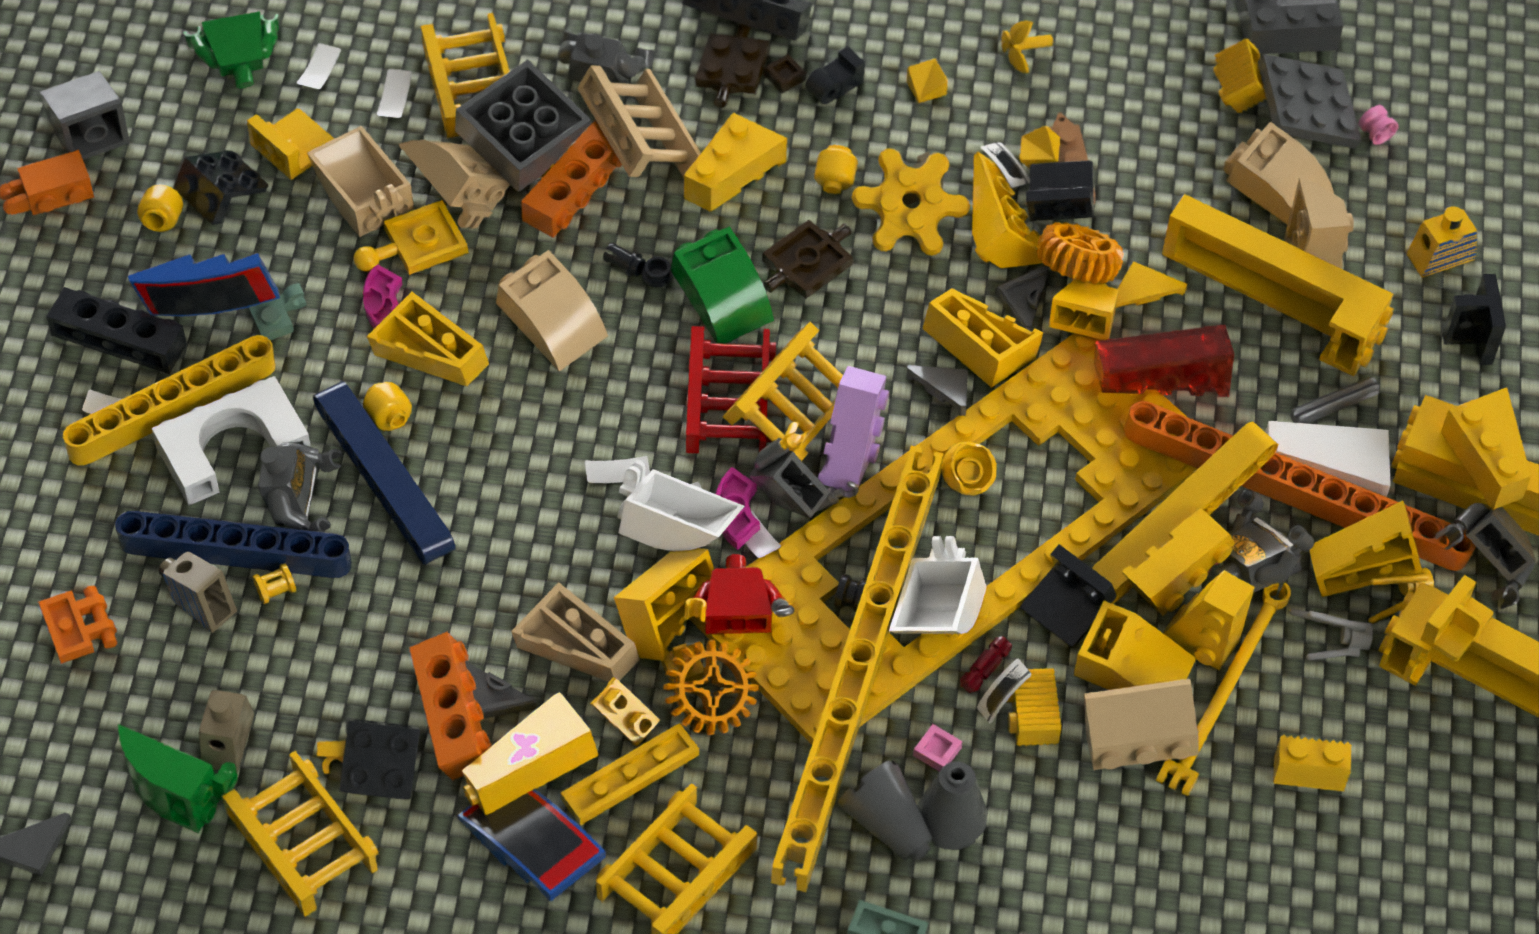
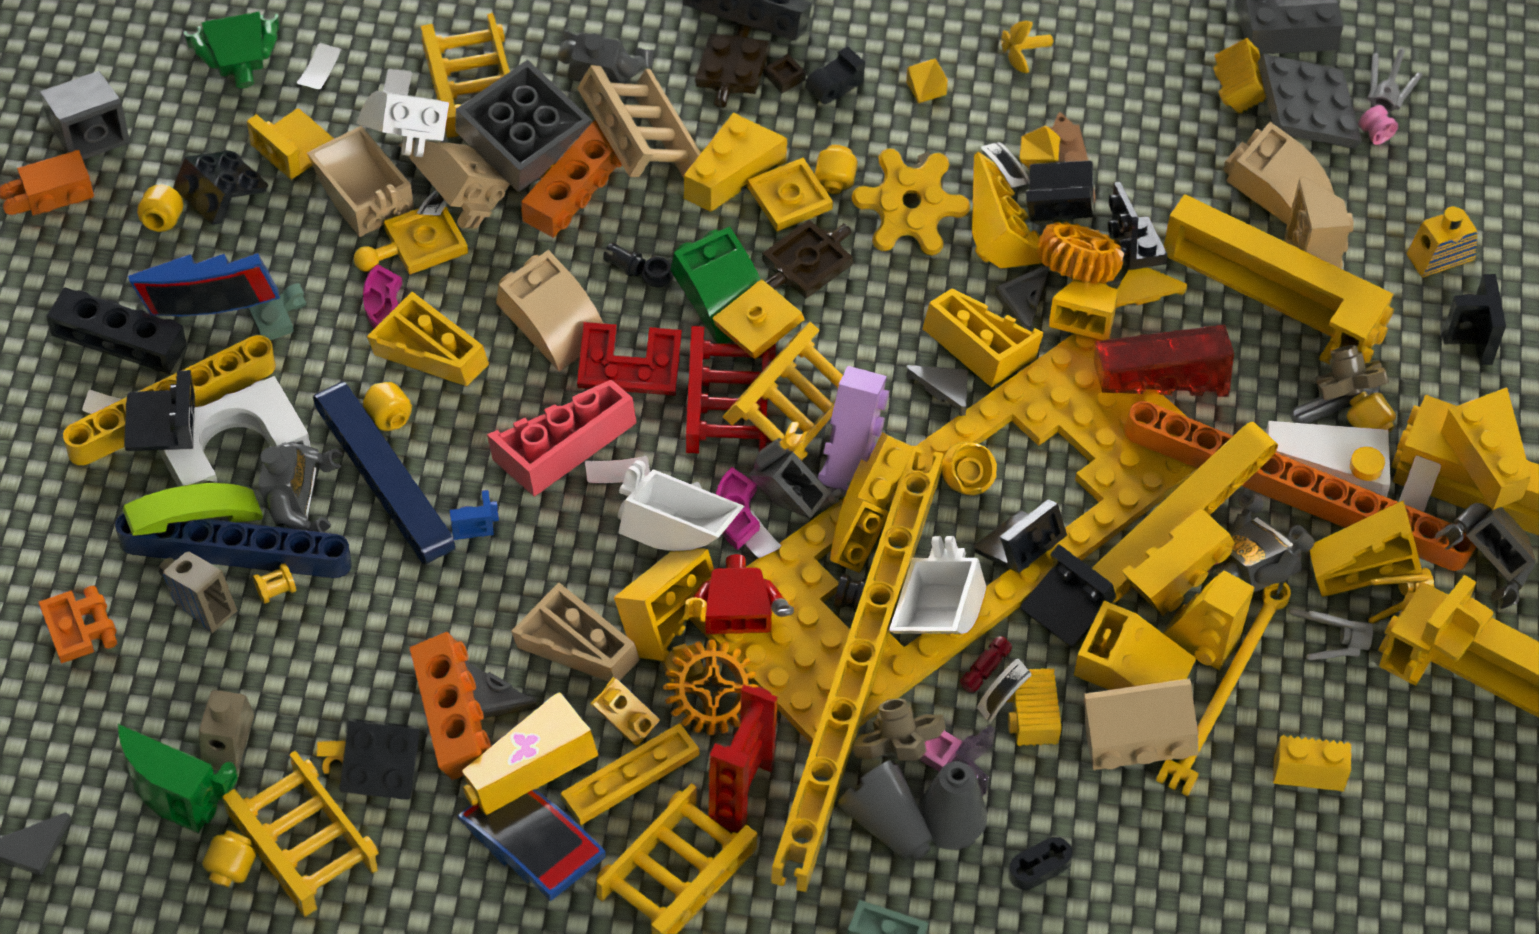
none -> lime slope [123,483,263,536]
none -> black bracket [124,370,196,451]
none -> yellow head [202,831,256,888]
none -> white piece [356,91,449,157]
none -> sticker [417,190,447,216]
none -> blue bracket [450,490,499,540]
none -> coral wedge [487,380,637,497]
none -> red plate [577,322,682,396]
none -> red fence [708,684,778,834]
none -> yellow plate [712,279,805,359]
none -> yellow plate [747,158,833,232]
none -> yellow slope [830,432,915,573]
none -> dark tan plant [853,698,946,761]
none -> clear purple bracket [954,725,995,797]
none -> black bracket [974,499,1067,573]
none -> black beam [1008,837,1072,890]
none -> black bracket [1108,182,1167,270]
none -> dark tan plant [1315,345,1389,400]
none -> yellow head [1346,391,1396,433]
none -> yellow tile [1349,447,1385,481]
none -> light grey plant [1367,48,1422,113]
none -> white sticker [1399,456,1441,512]

